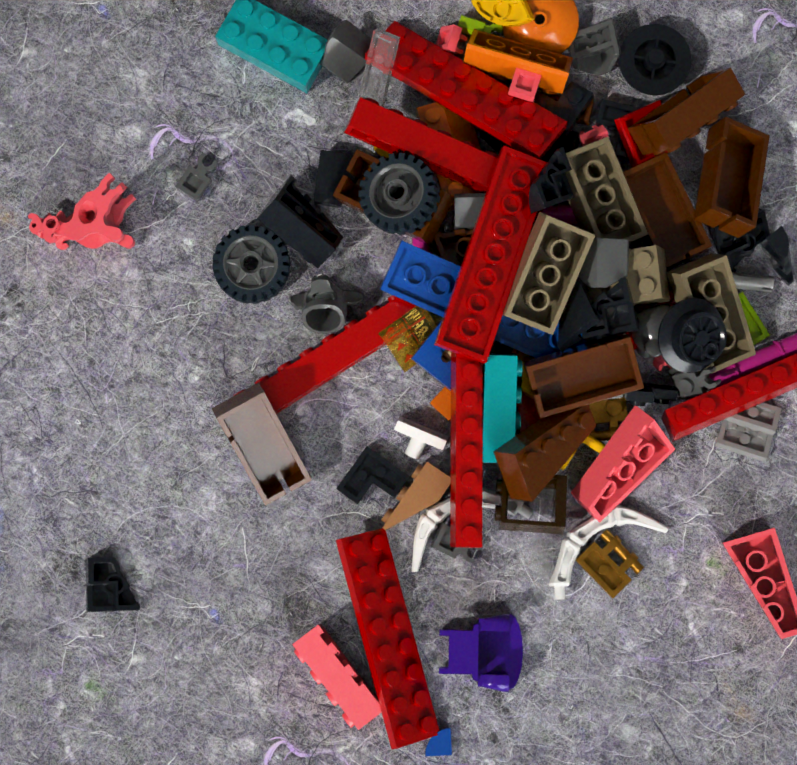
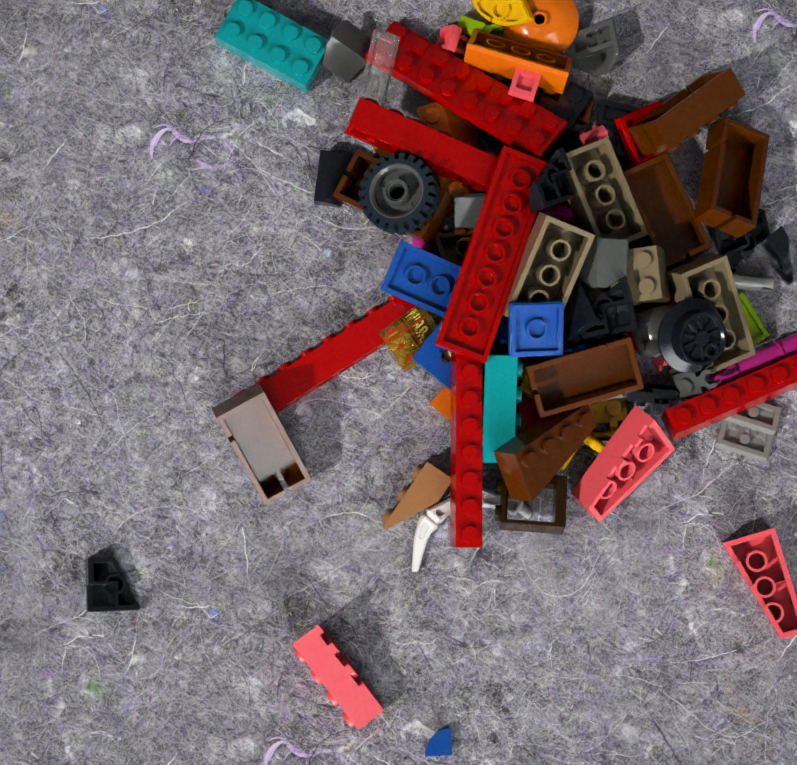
coral animal [28,173,136,250] -> none
dark grey plate [175,153,218,202] -> none
wheel [212,225,290,304] -> none
black wedge [257,175,343,268] -> none
dark grey piece [288,274,365,334] -> none
black plate [336,446,410,504] -> none
red plate [336,528,440,750] -> none
white tile [394,416,449,459] -> none
dark grey plate [430,523,481,563] -> none
dark purple piece [439,613,523,692] -> none
white animal [548,505,669,600] -> none
pearl gold plate [575,529,644,598] -> none
black wheel [619,24,691,95] -> none
none -> blue tile [508,300,564,357]

